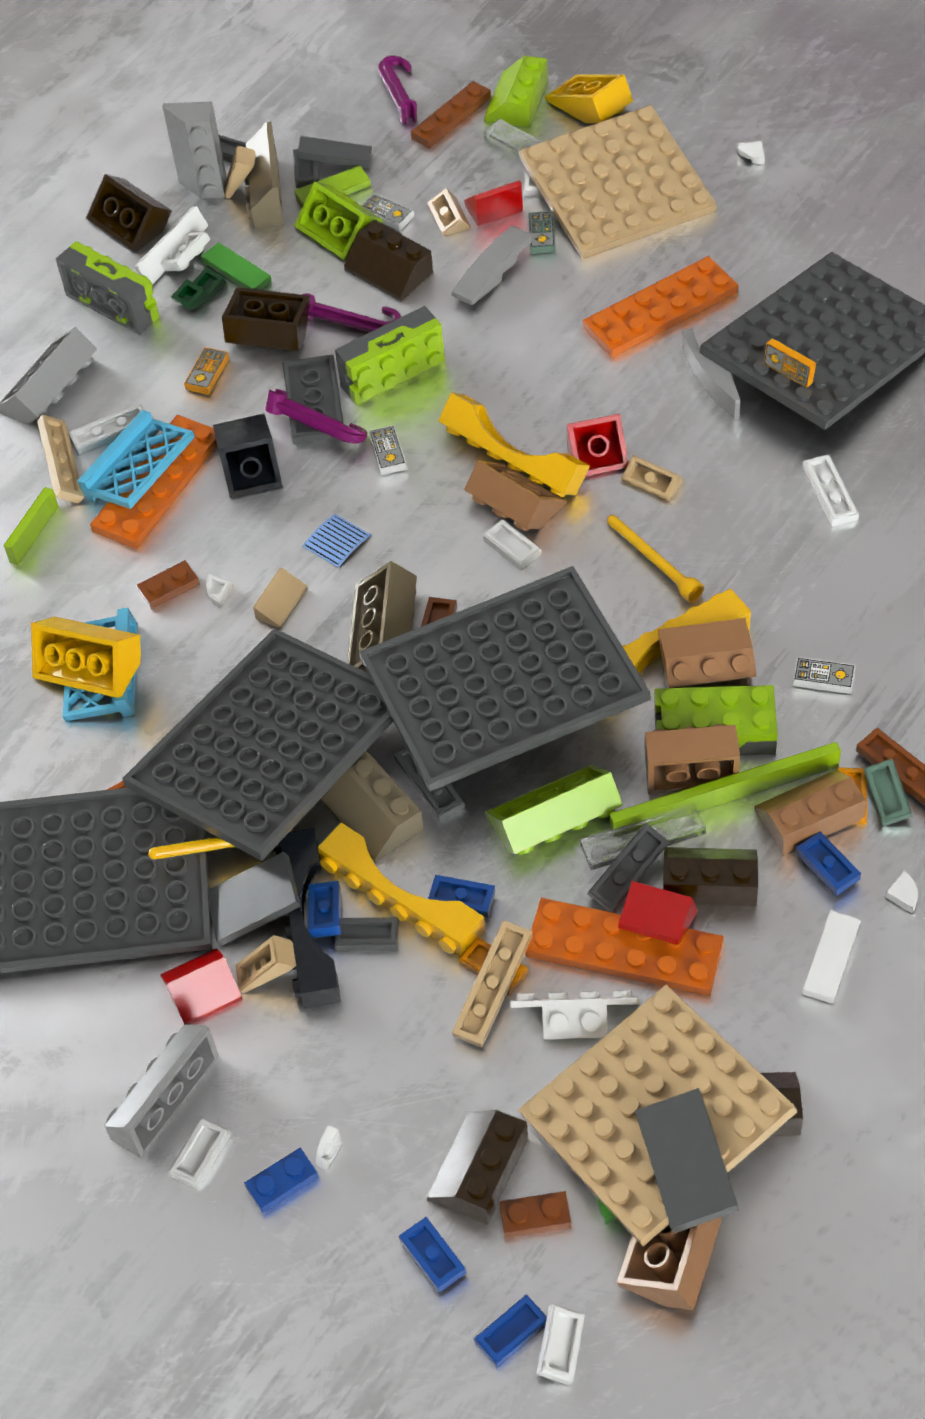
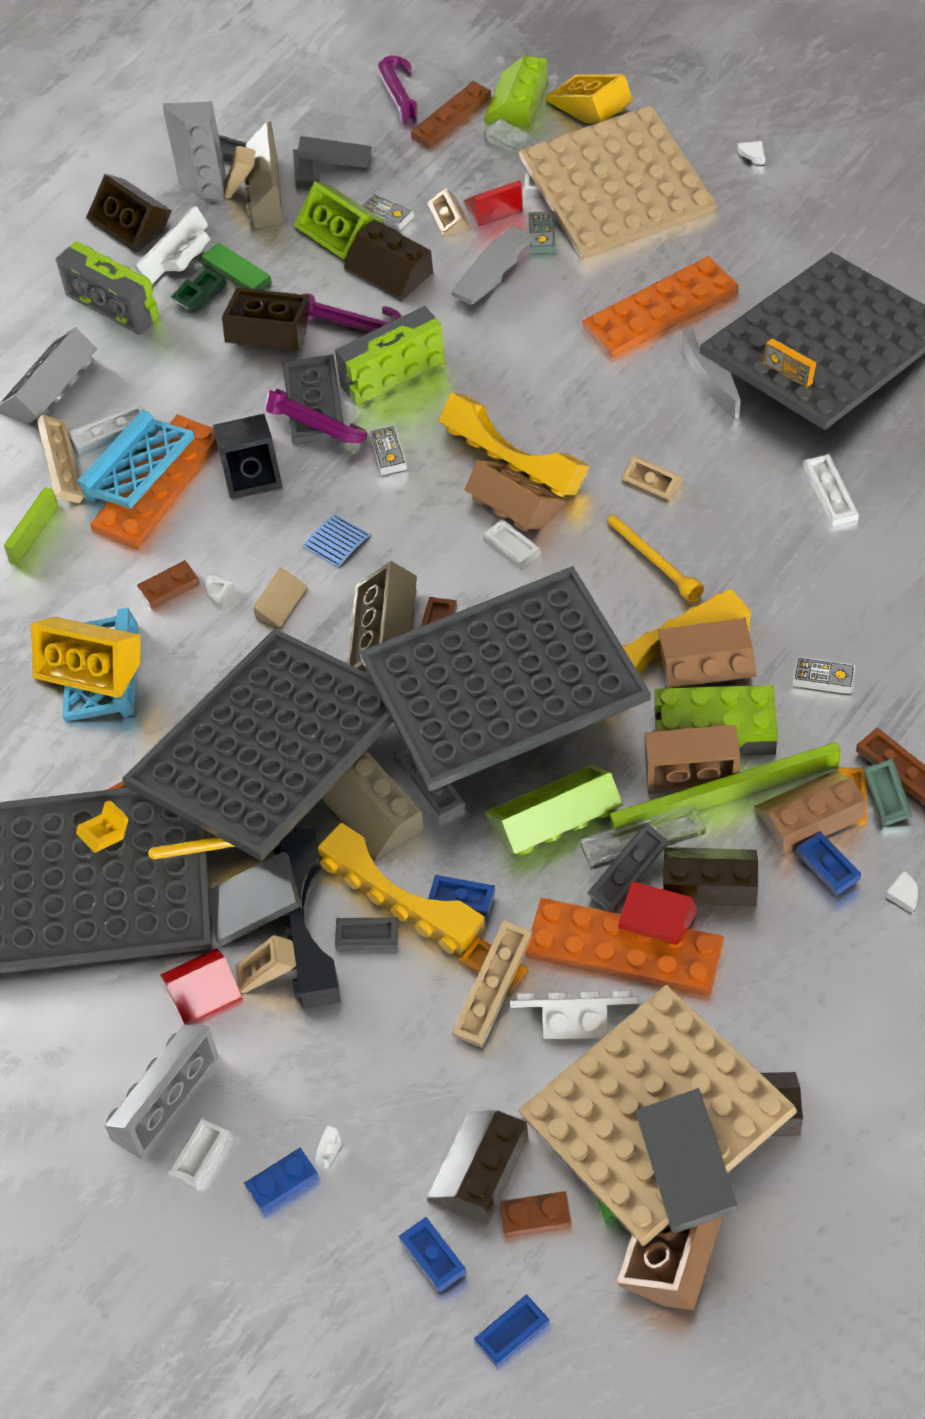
tile [184,347,229,395] -> none
lime tile [294,166,371,207] -> none
blue plate [308,881,341,938] -> none
white tile [536,1304,585,1385] -> none
red slope [566,414,629,476] -> none
white tile [802,910,861,1004] -> none
none -> yellow bracket [76,801,128,853]

